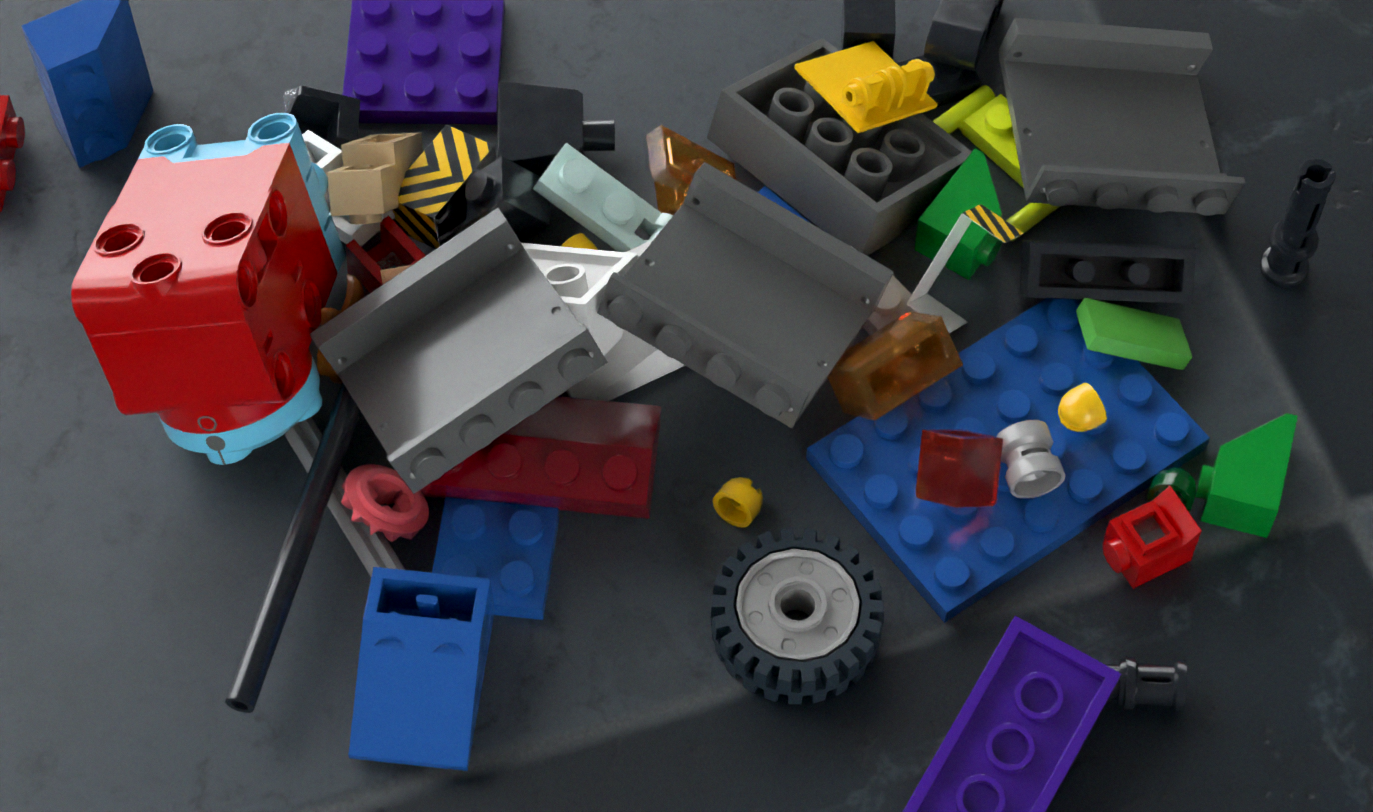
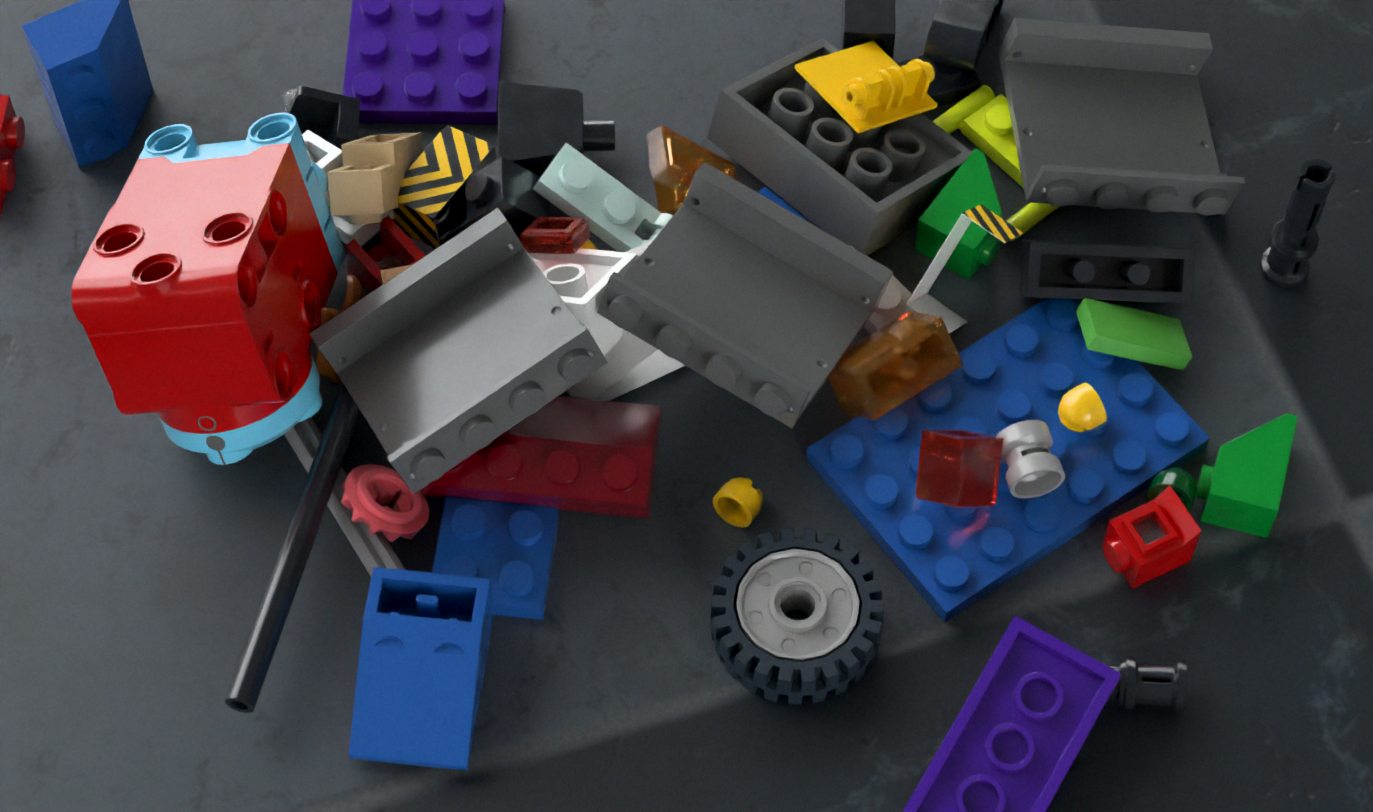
none -> clear red tile [520,217,590,254]

